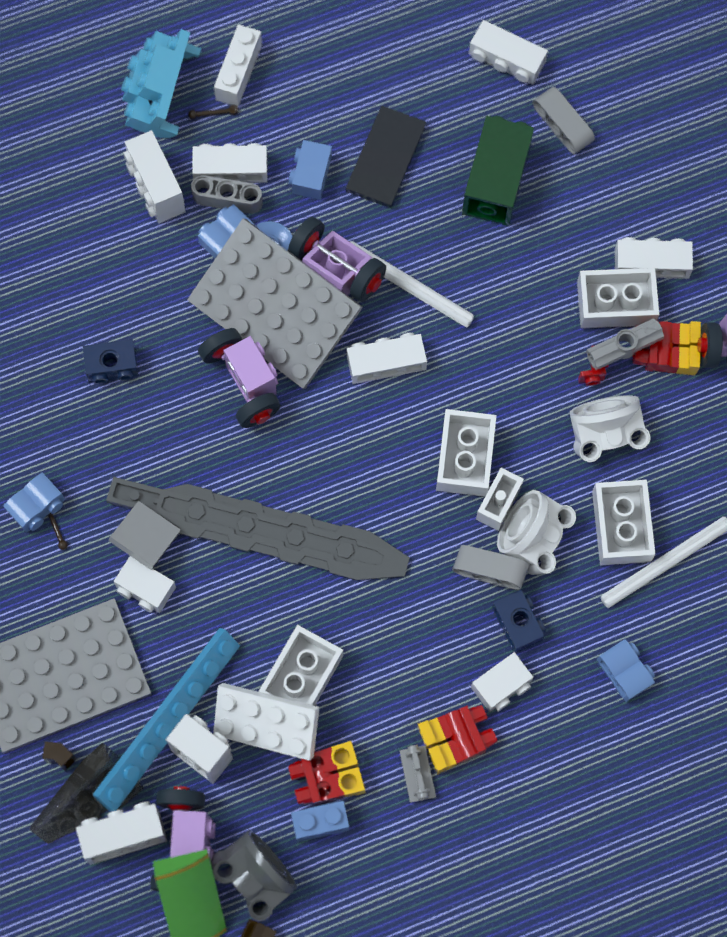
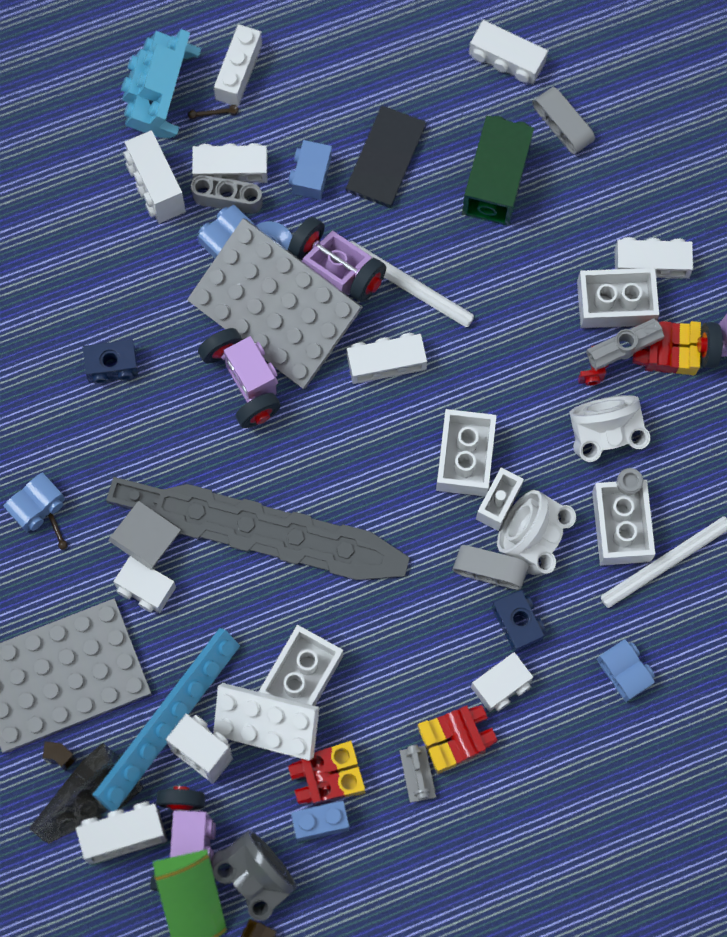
none -> light grey tile [616,468,643,495]

